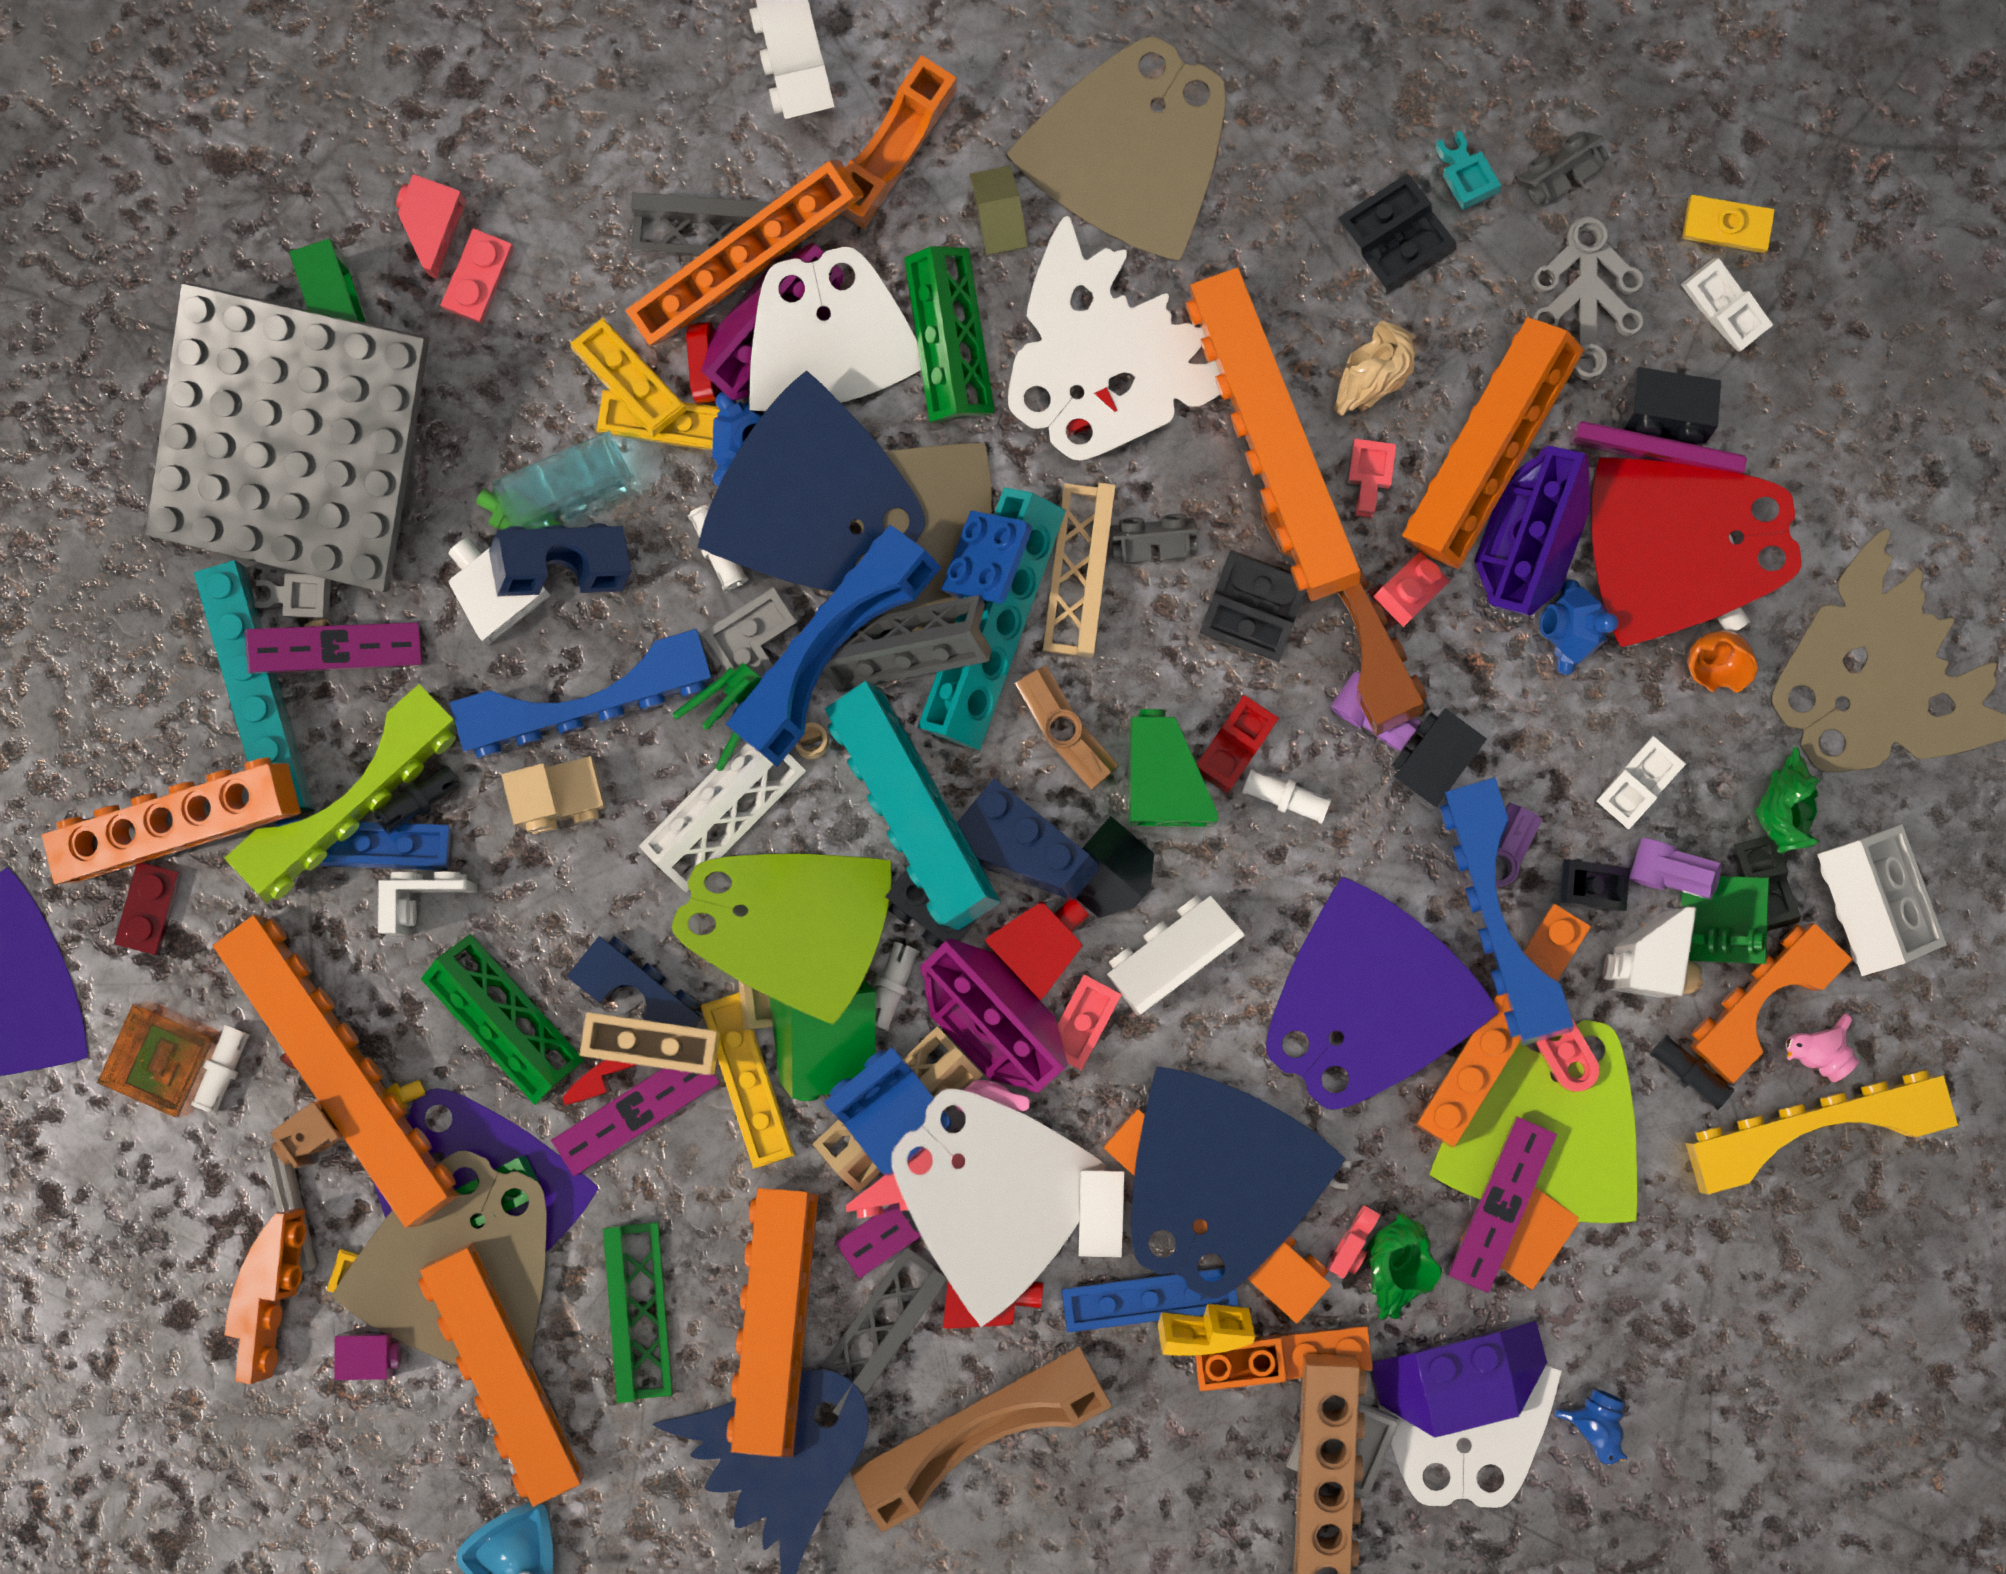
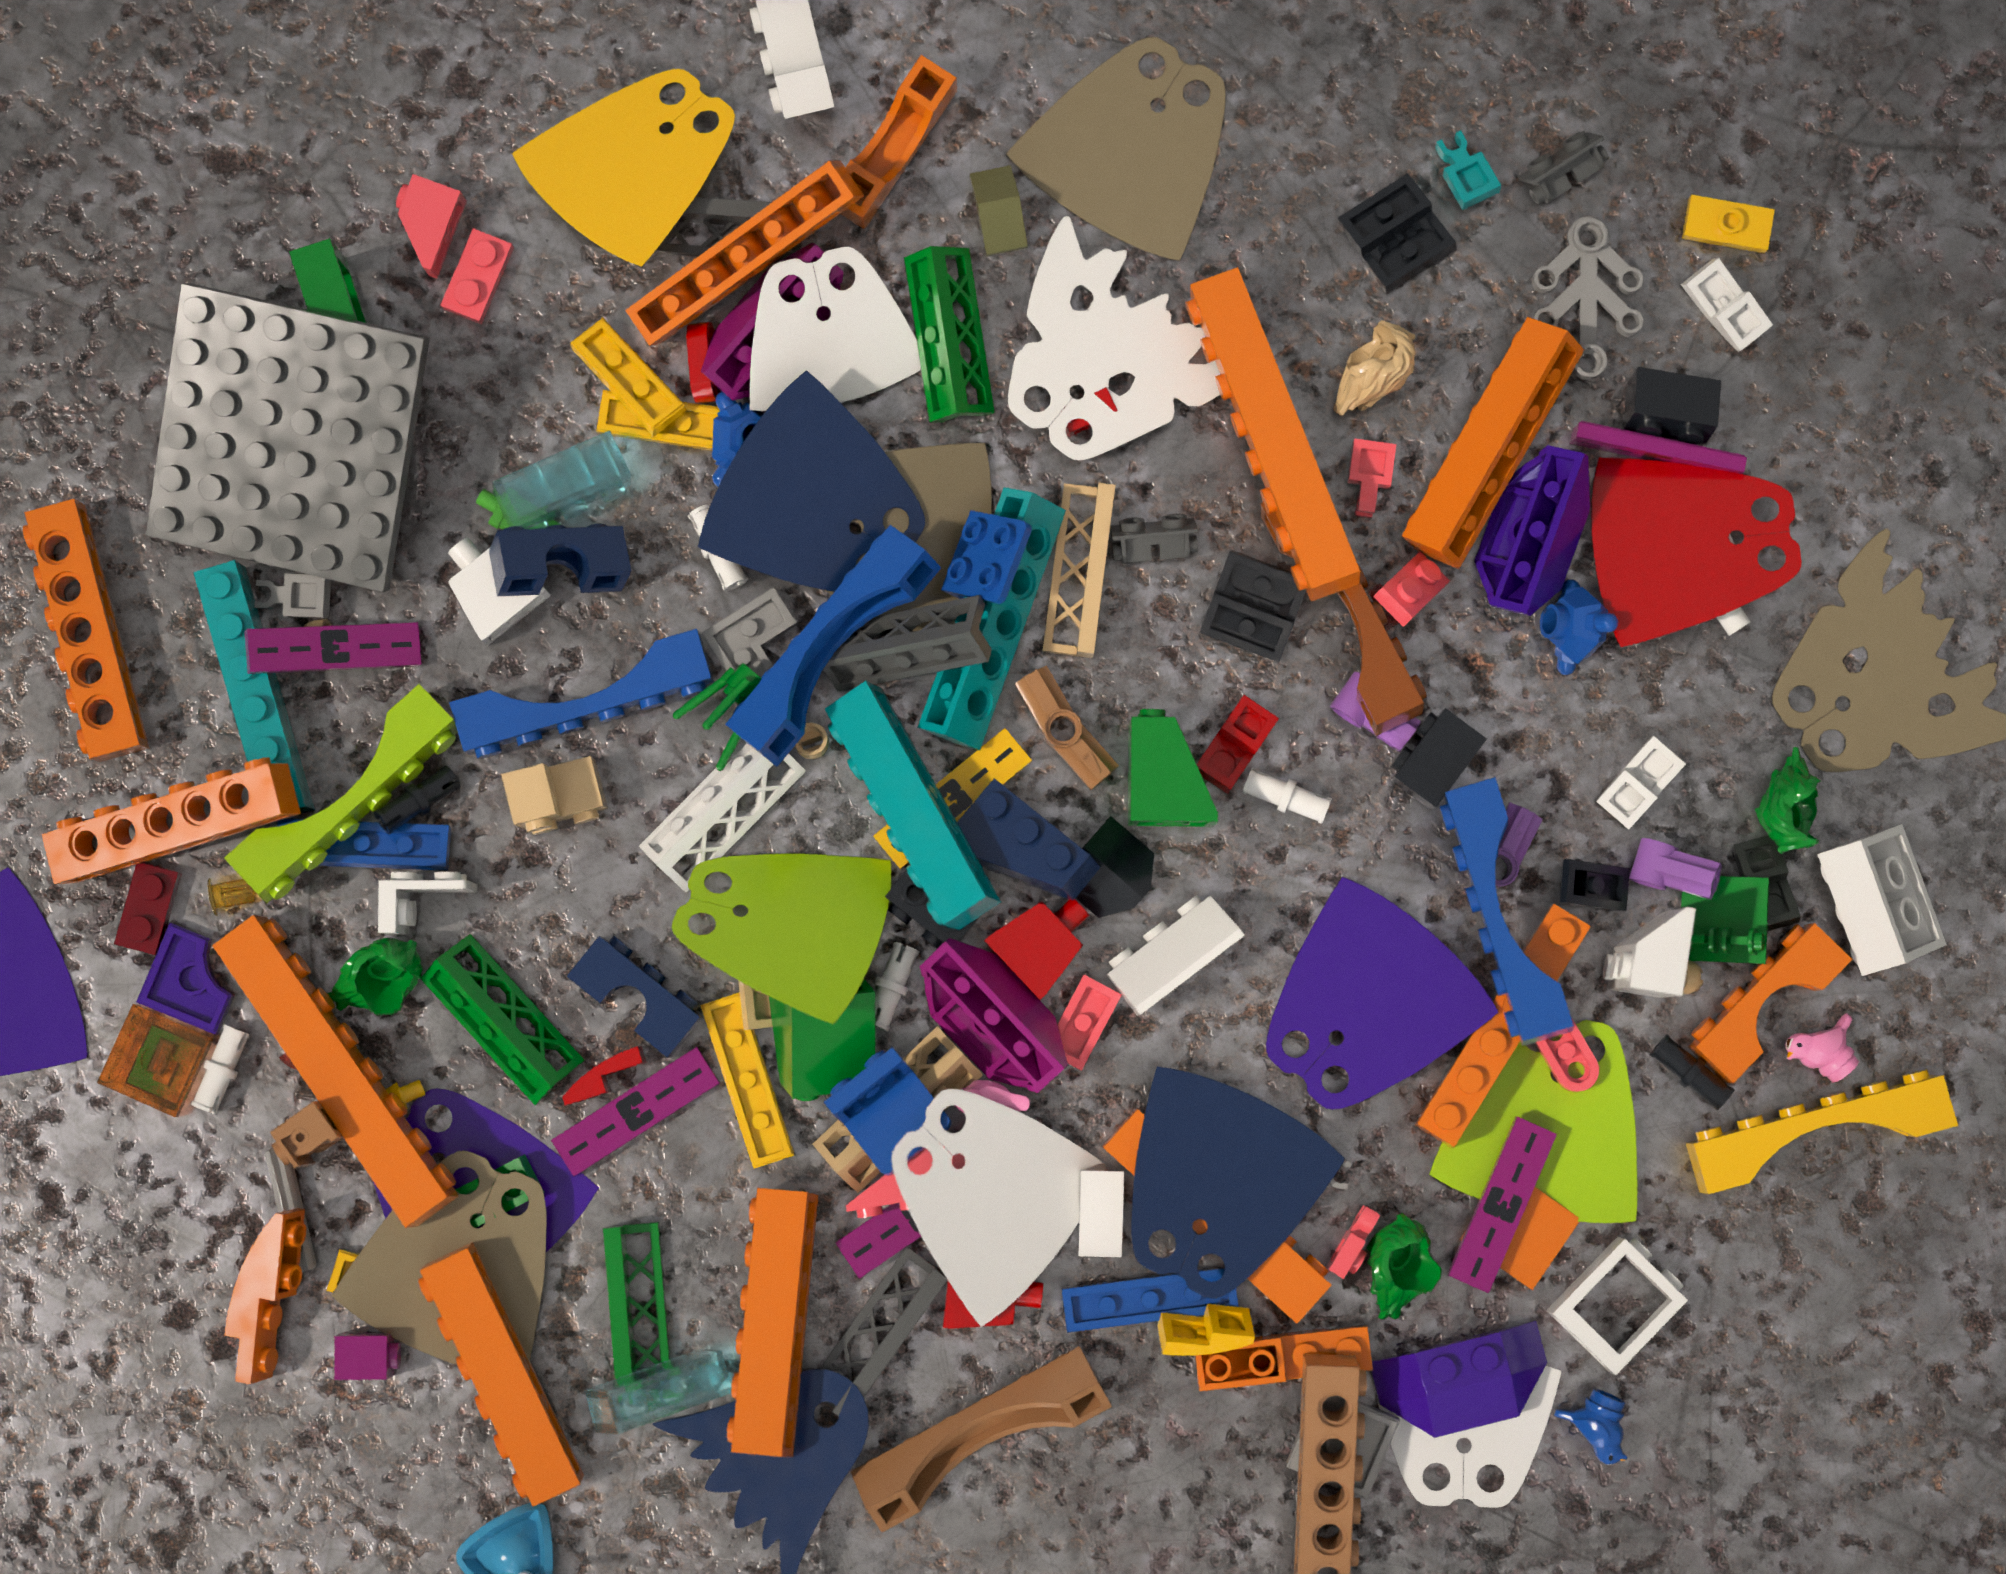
tan brick [579,1012,721,1075] -> none
orange hair [1687,630,1759,693] -> none
none -> orange brick [23,499,150,762]
none -> dark purple tile [136,923,235,1035]
none -> clear yellow piece [207,878,257,916]
none -> green hair [327,938,423,1016]
none -> yellow piece [512,69,735,267]
none -> clear light blue brick [585,1349,731,1434]
none -> yellow tile [873,728,1032,870]
none -> white window [1546,1237,1688,1375]

